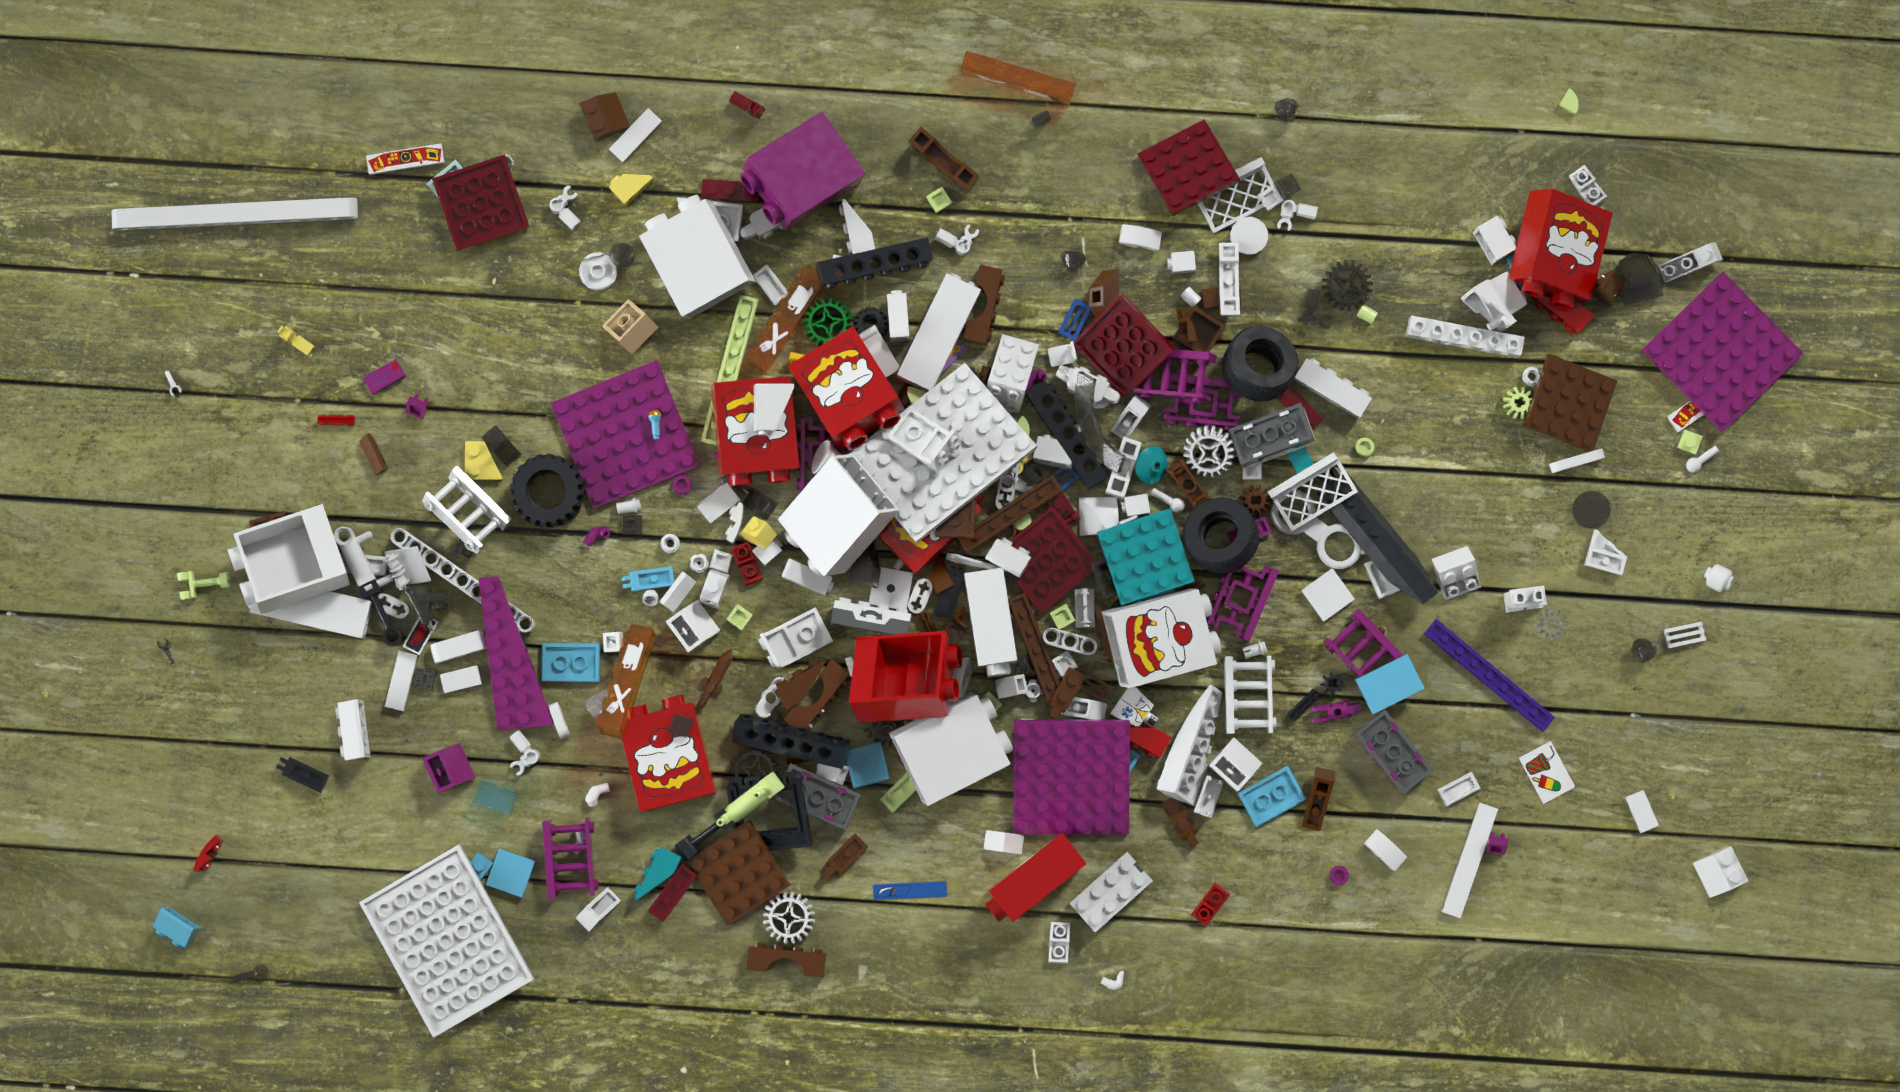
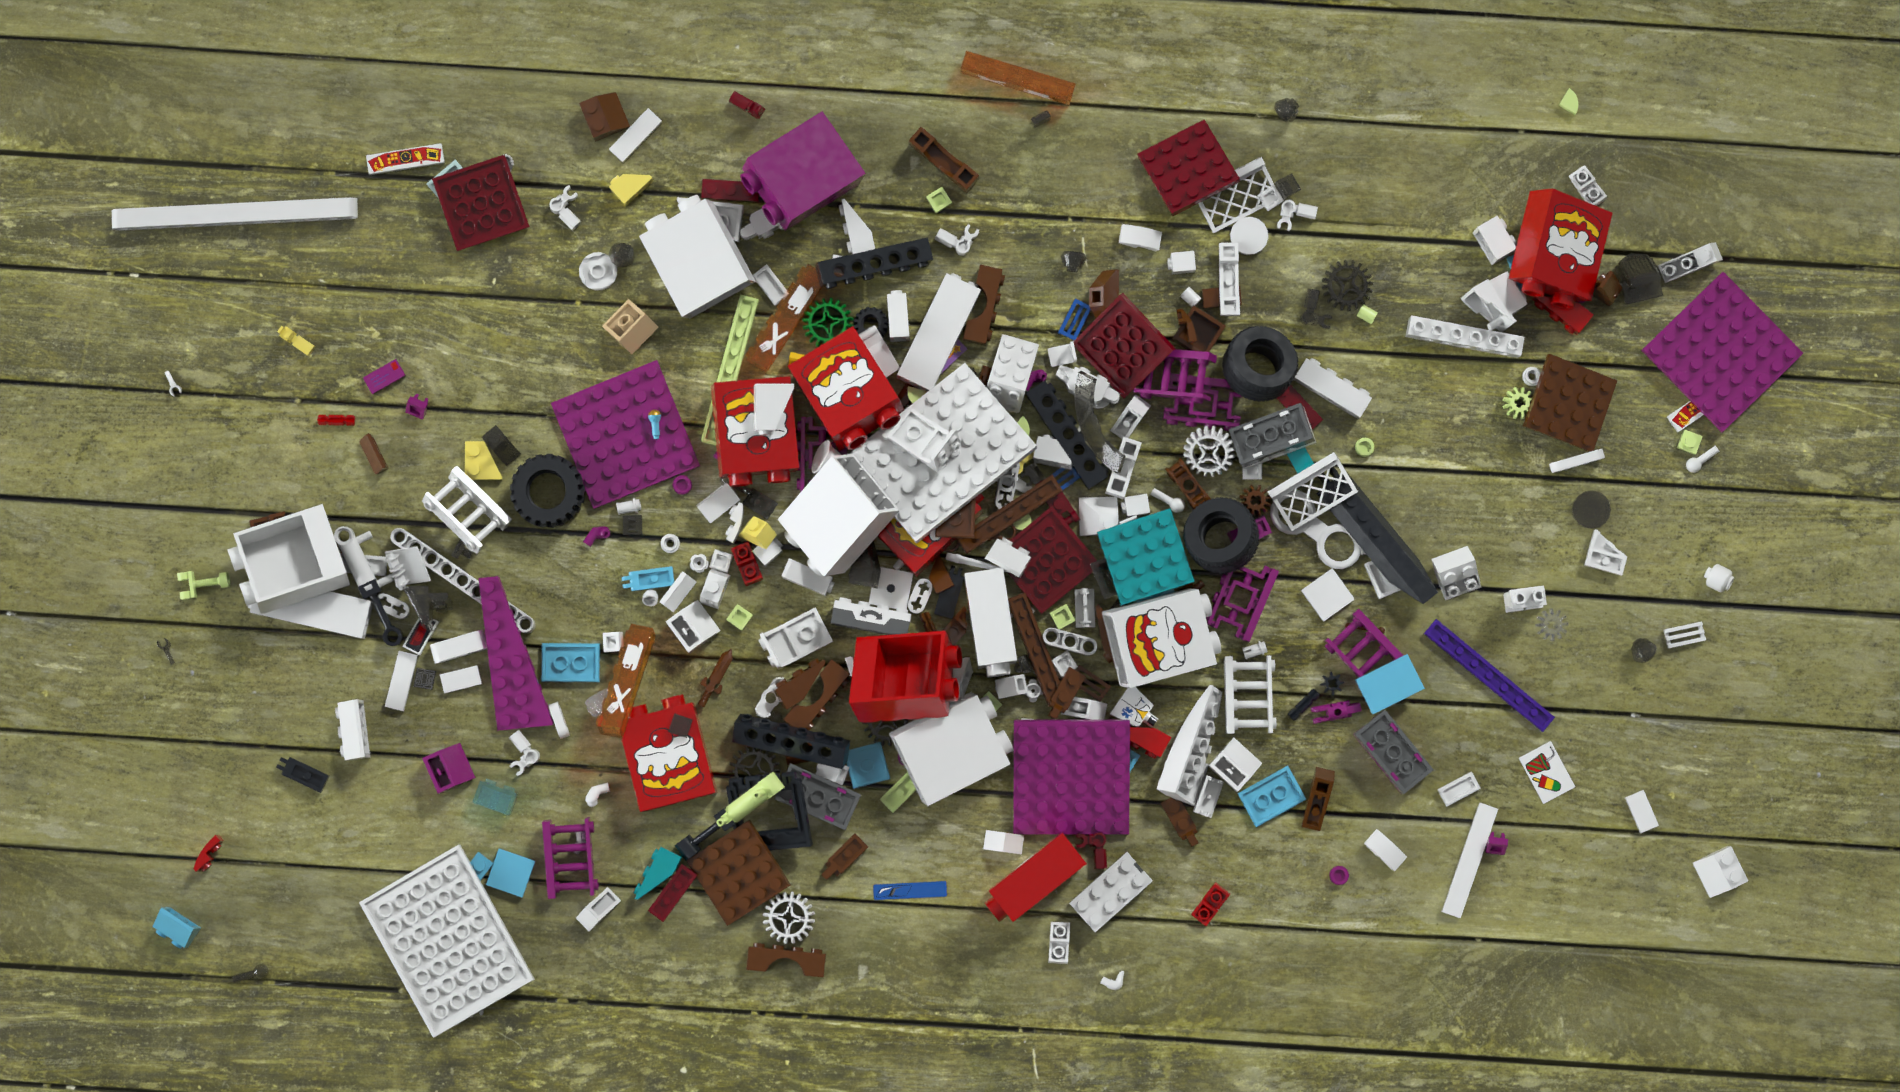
teal dish [1135,446,1168,484] -> none
none -> dark red bar [1076,832,1107,869]

